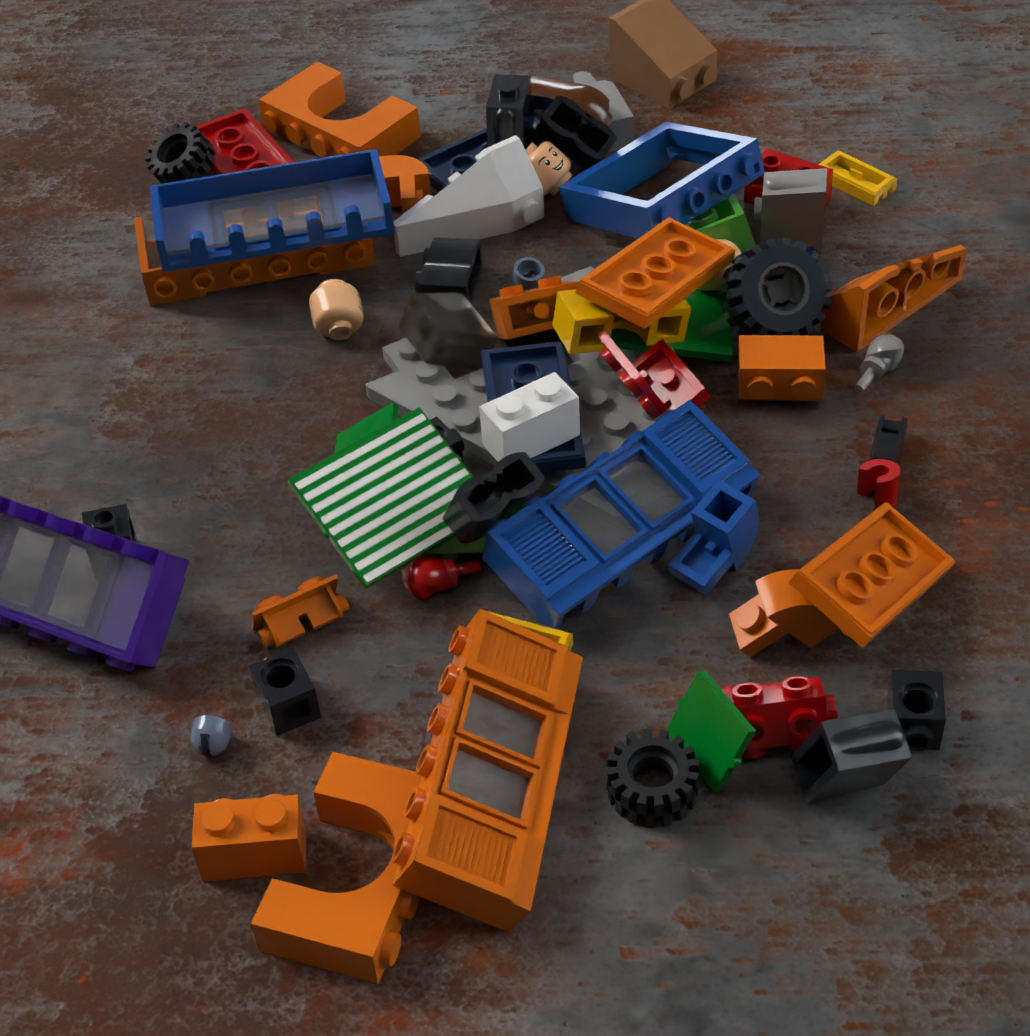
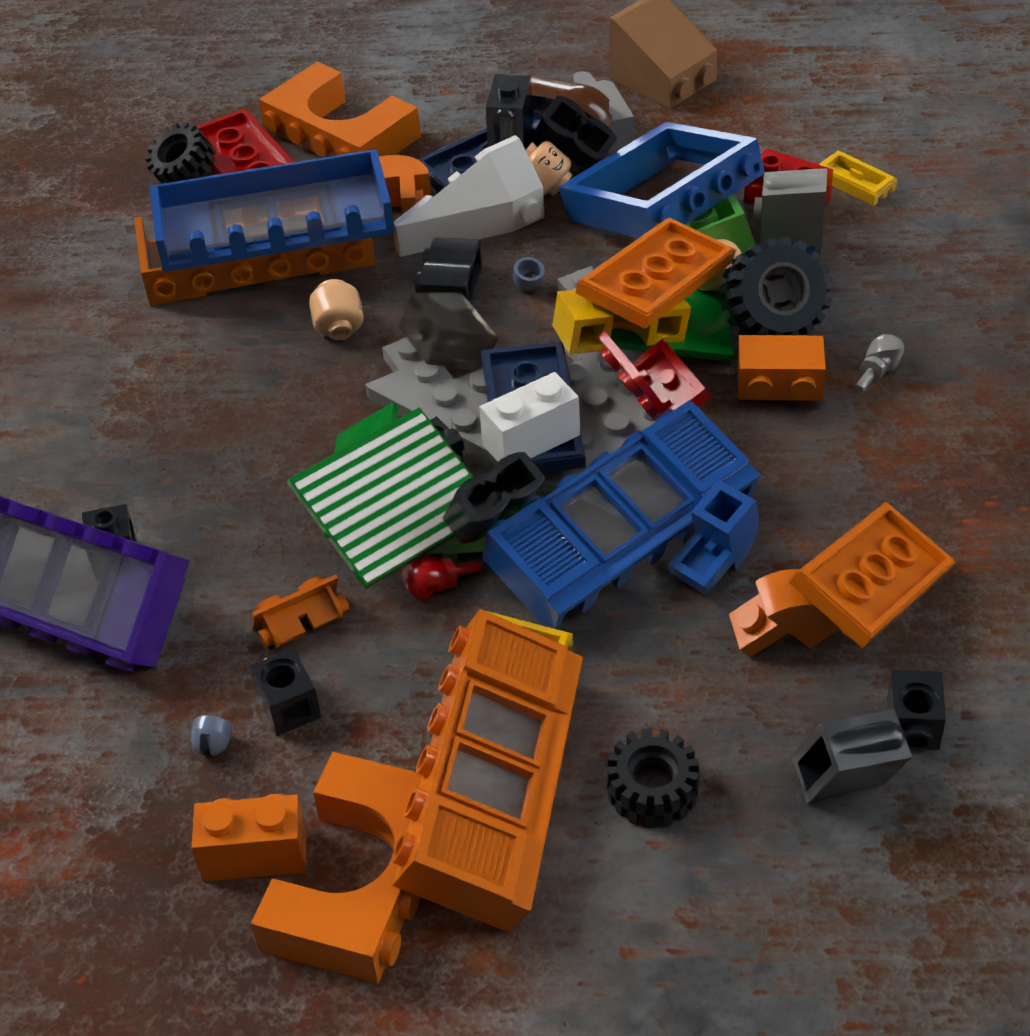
orange brick [489,275,577,340] -> none
green piece [666,670,756,793] -> none
red brick [722,676,838,759] -> none
orange wedge [820,245,967,353] -> none
piece [857,414,908,511] -> none

